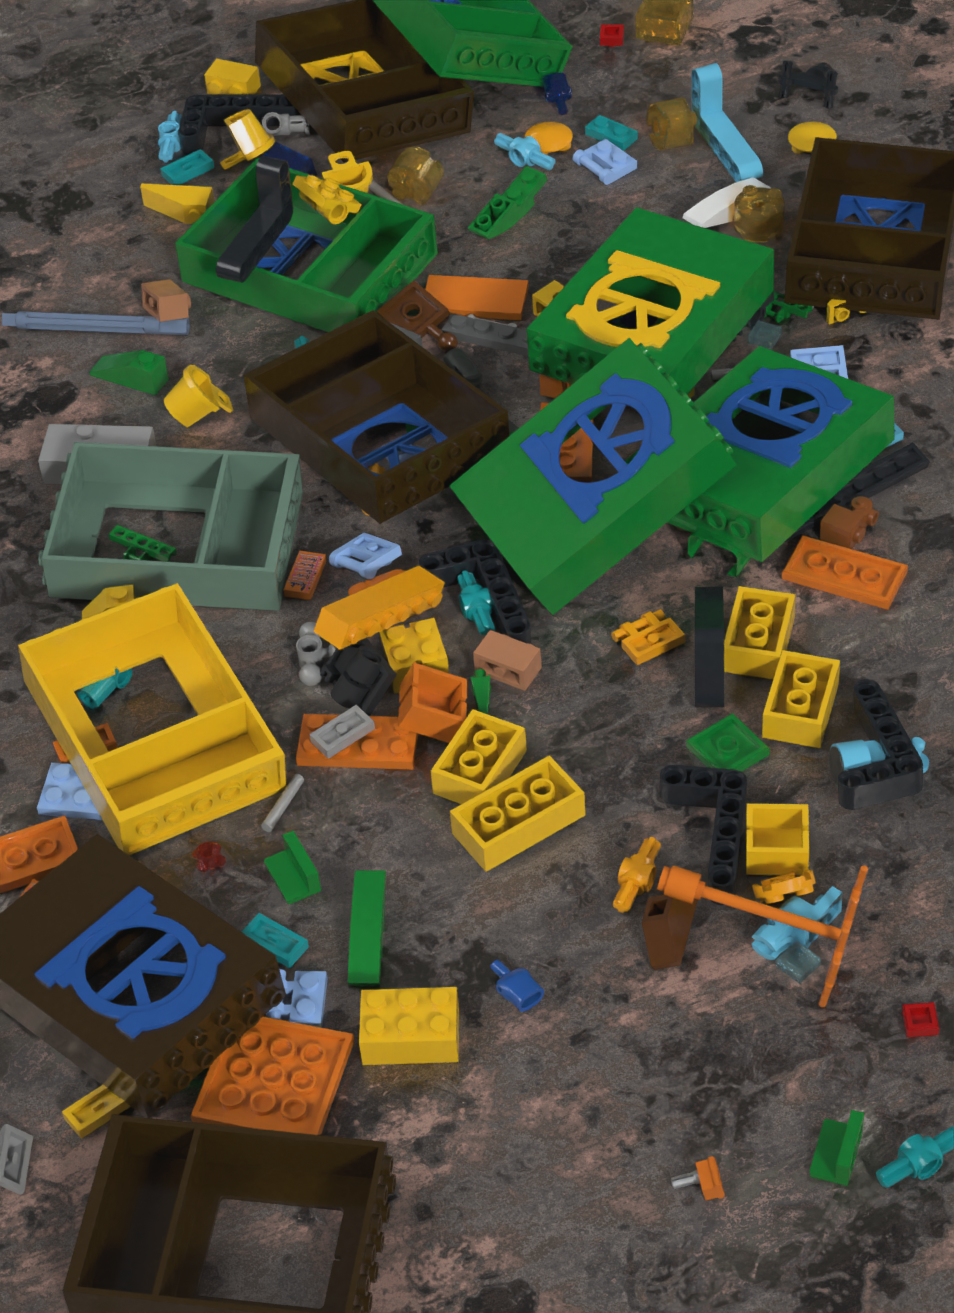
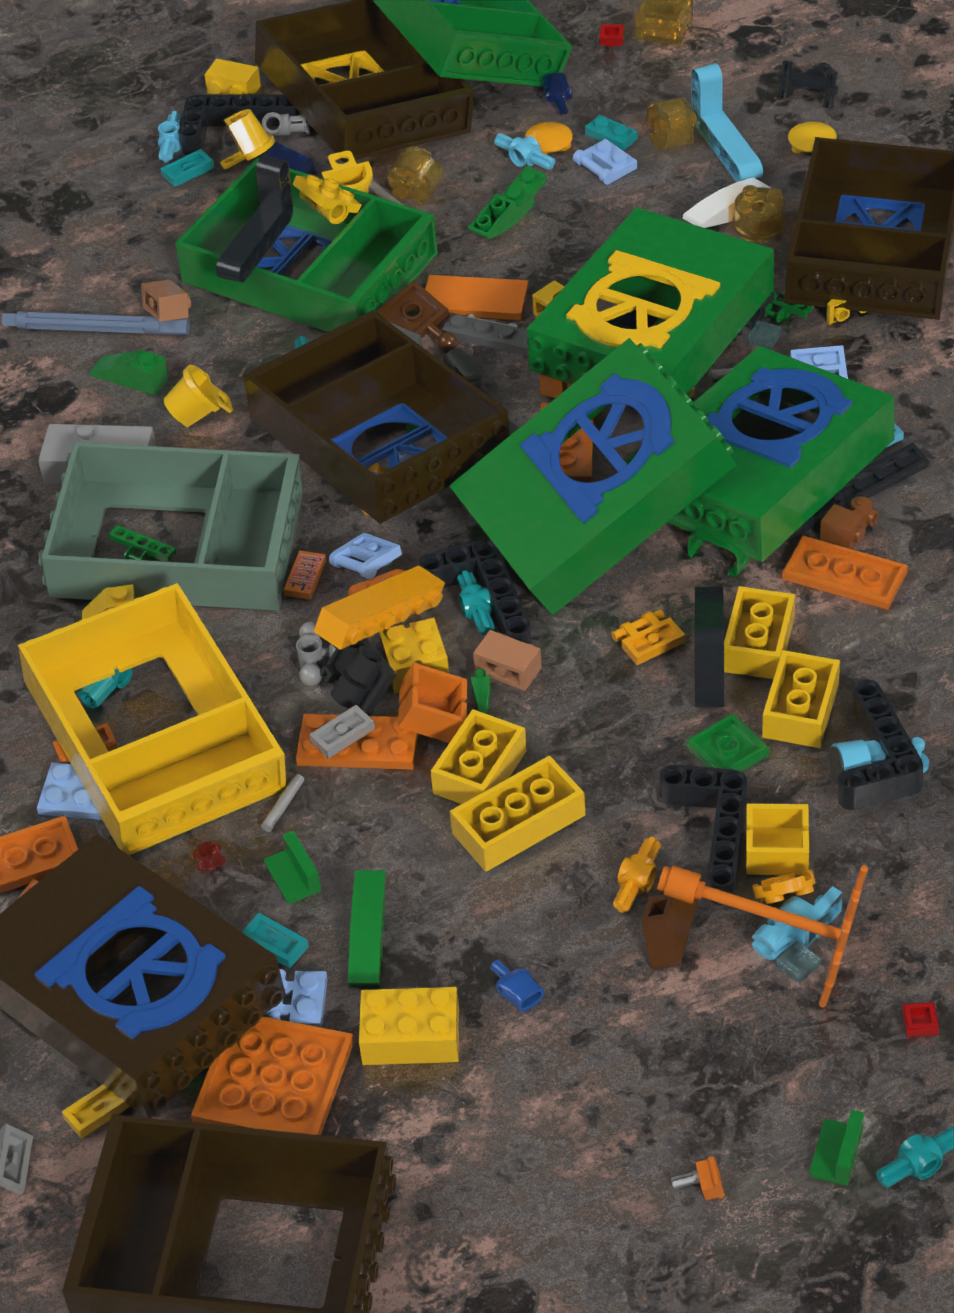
yellow slope [140,183,214,224] -> none

